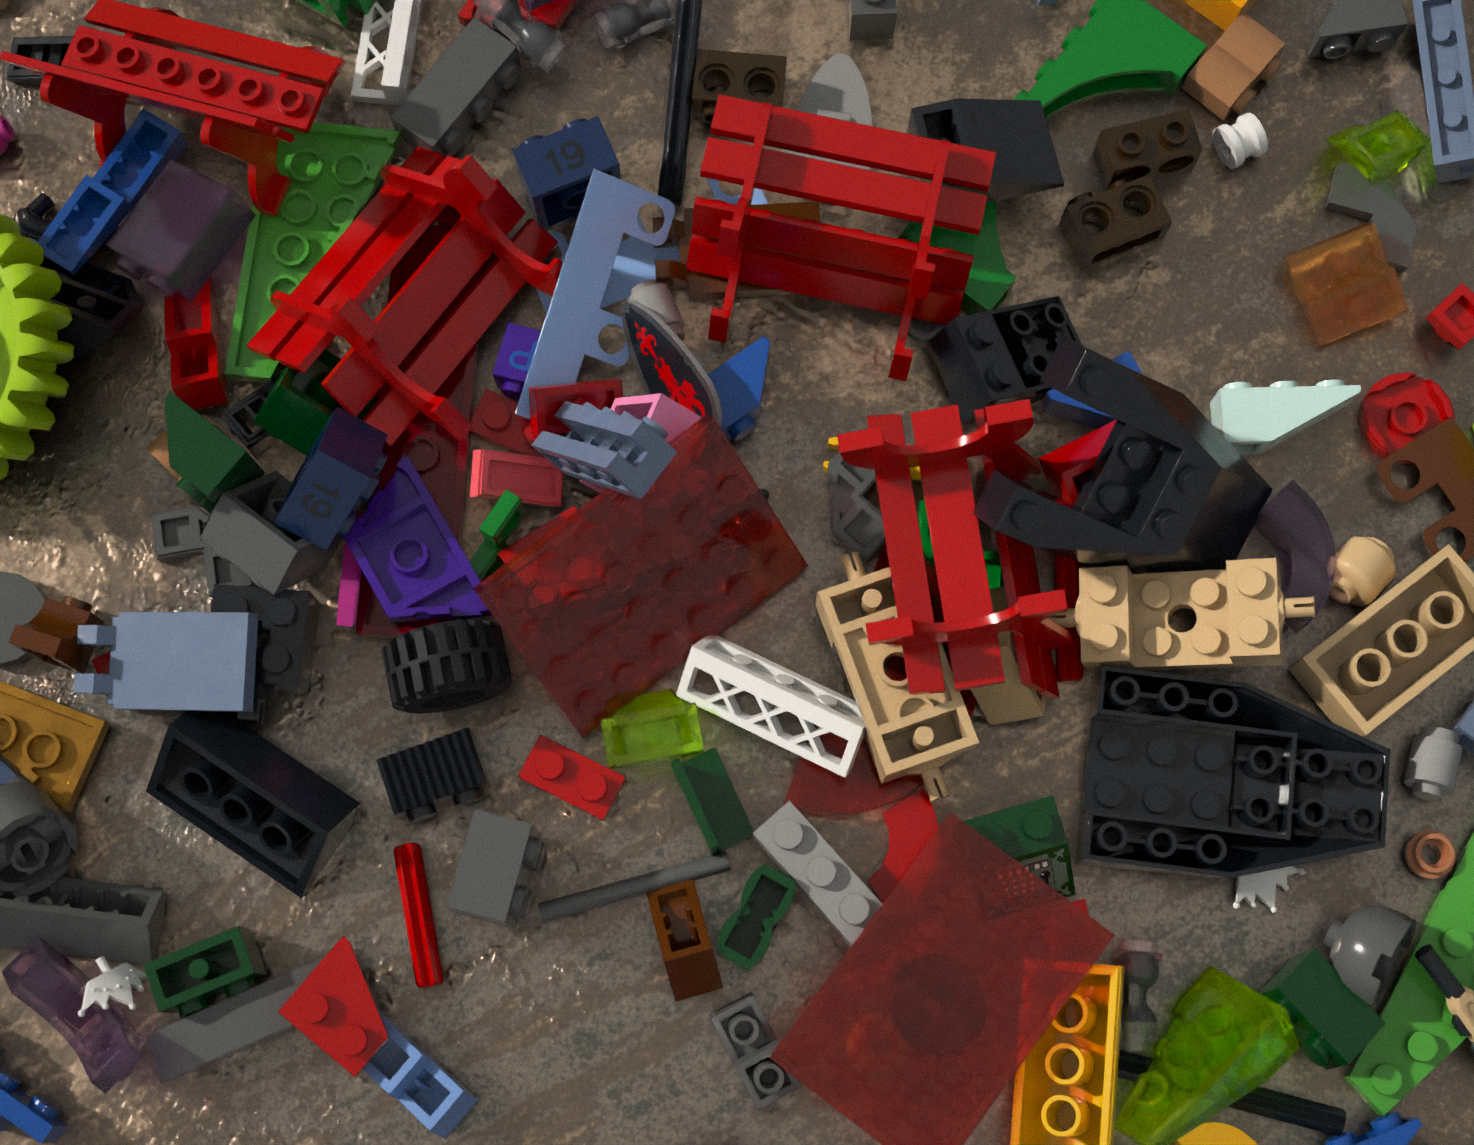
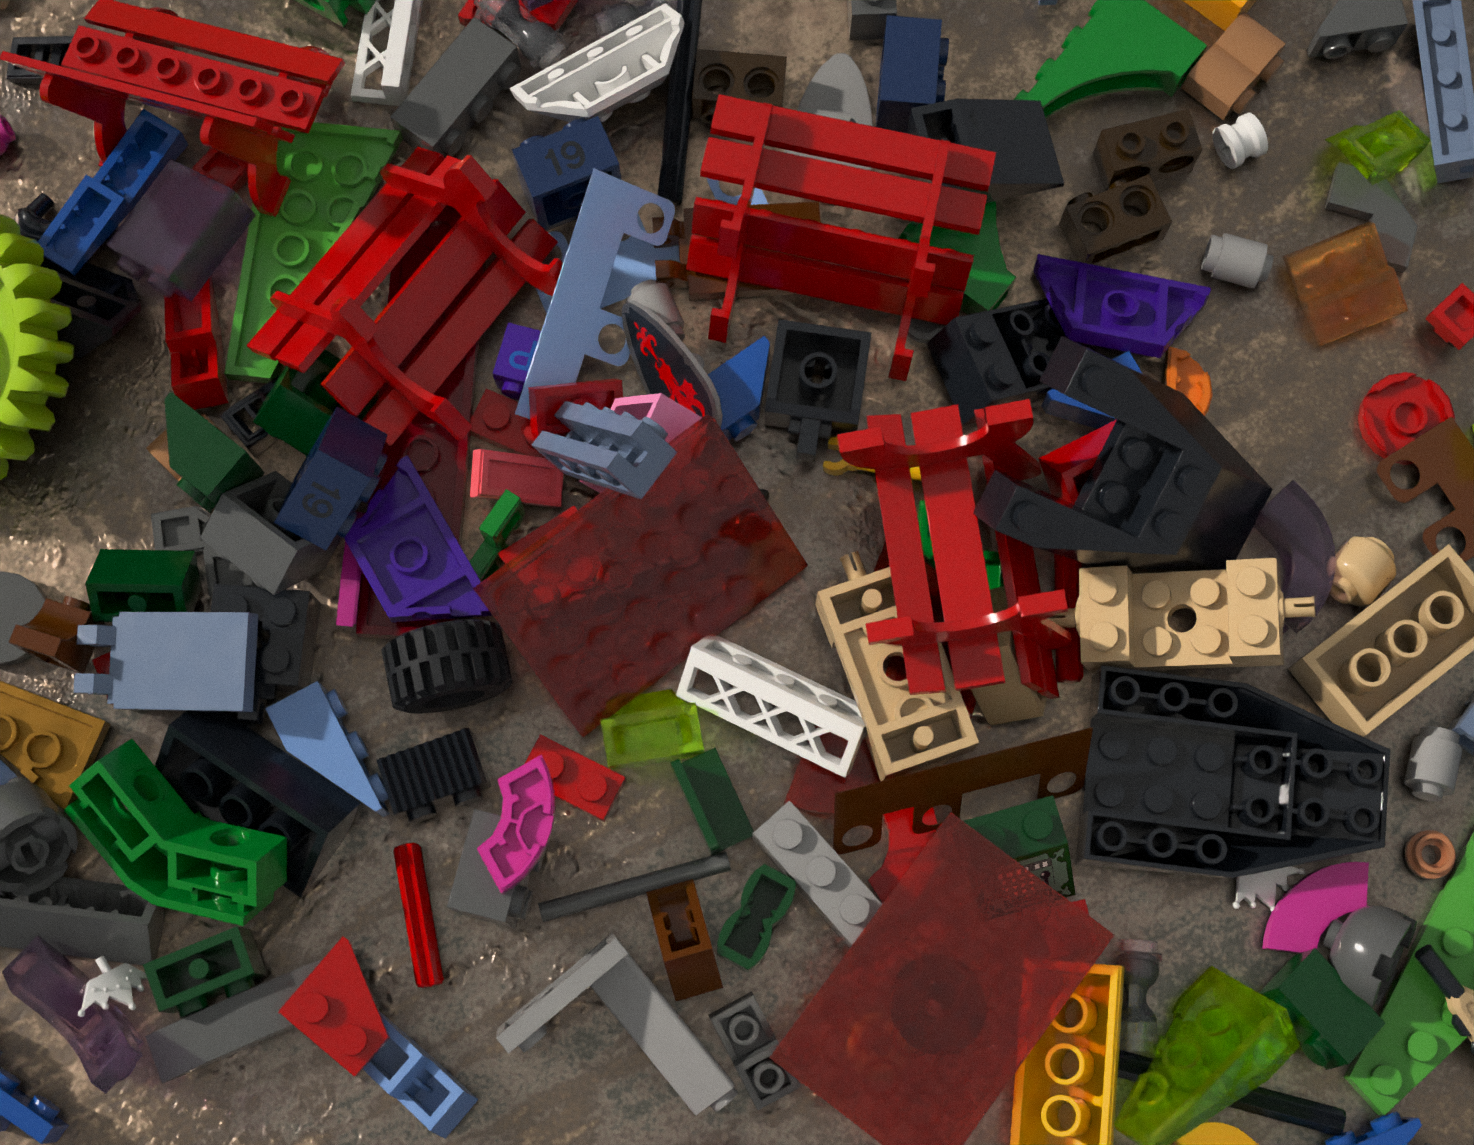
dark grey tile [828,429,886,562] -> none
light aqua slope [1210,379,1361,455] -> none
none -> green brick [64,738,287,926]
none -> dark green brick [85,549,202,622]
none -> red tile [190,148,248,203]
none -> medium blue slope [265,681,390,817]
none -> dark pink tile [477,754,555,894]
none -> light grey piece [496,933,738,1116]
none -> white wedge [510,3,685,122]
none -> black hinge [764,319,872,463]
none -> reddish brown piece [833,727,1093,854]
none -> dark blue brick [875,15,949,133]
none -> dark purple wing [1033,254,1211,358]
none -> orange plate [1164,347,1213,416]
none -> light grey brick [1201,233,1274,289]
none -> dark pink tile [1262,862,1369,954]

